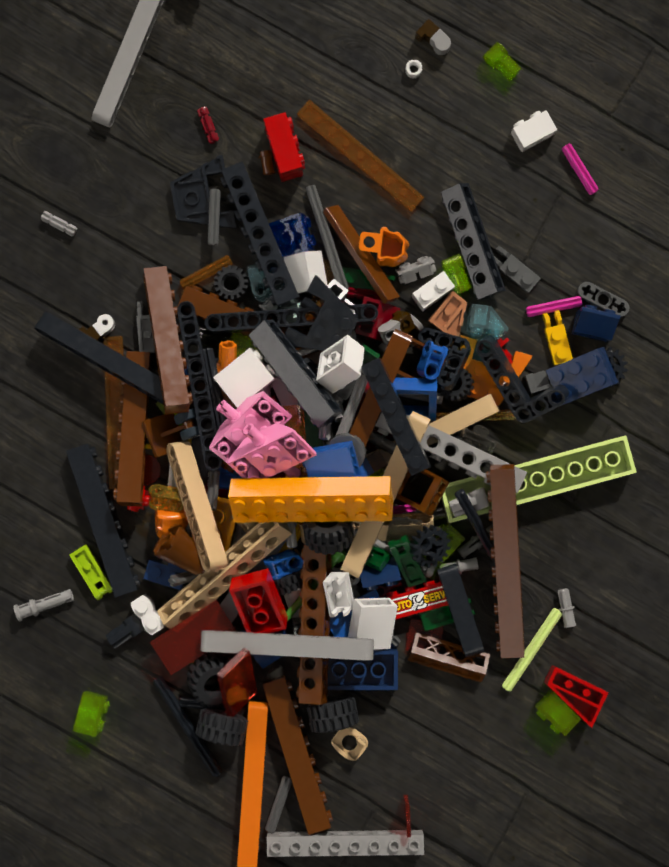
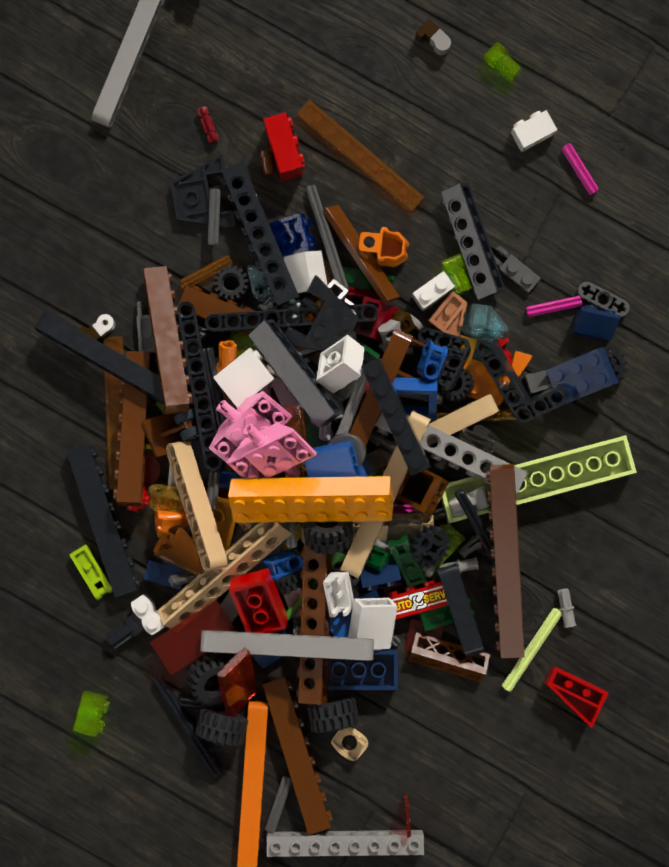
light grey pin [14,589,74,622] -> none
light grey axle [41,211,77,236] -> none
light grey hinge [395,256,436,284] -> none
white axle [405,60,422,79] -> none
clear neon green brick [535,690,581,736] -> none
yellow hinge [543,310,573,366] -> none

